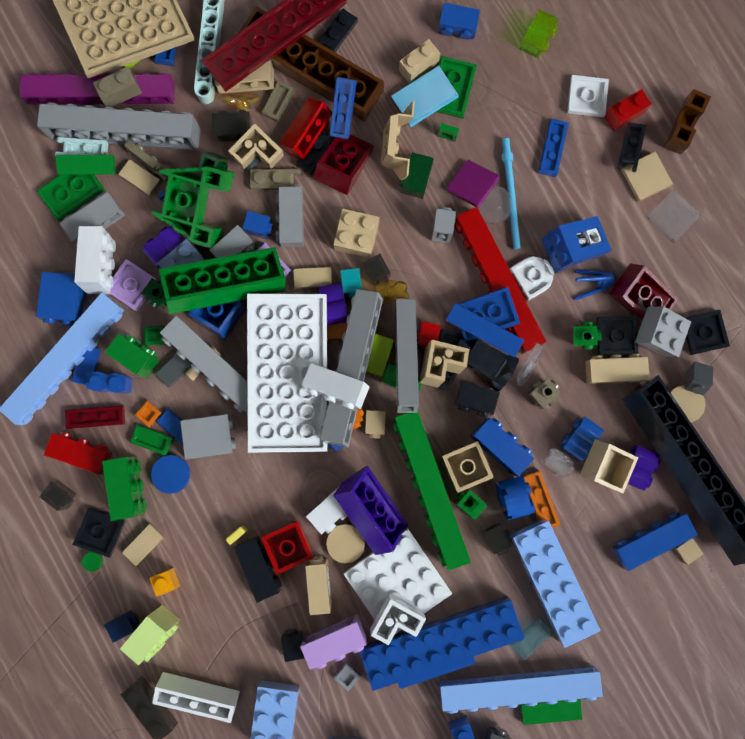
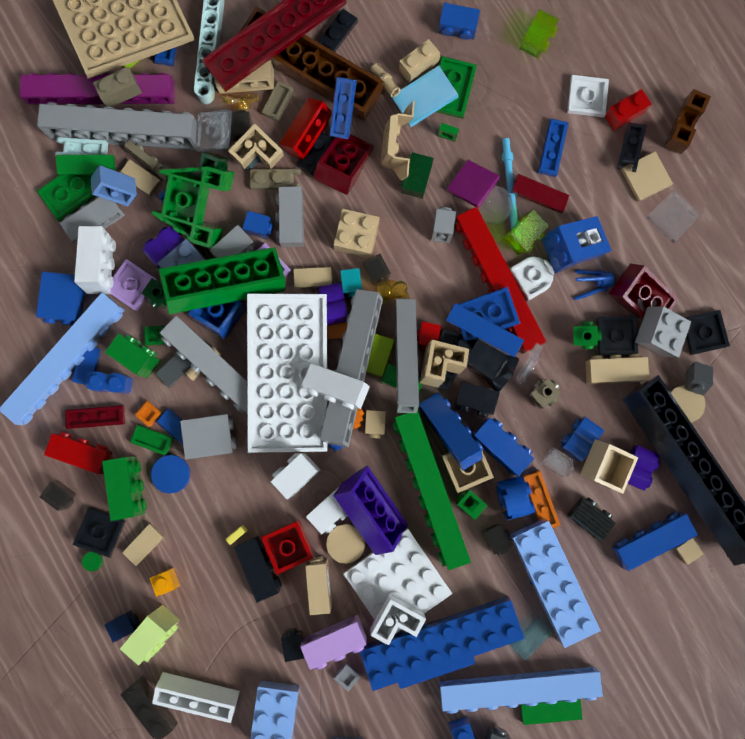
none -> medium blue brick [91,165,137,207]
none -> clear tile [195,110,232,152]
none -> white brick [270,453,321,500]
none -> tan pin [370,63,401,98]
none -> blue brick [419,392,483,471]
none -> clear neon green brick [502,209,549,256]
none -> dark red tile [511,174,570,214]
none -> pearl dark grey brick [567,497,616,541]

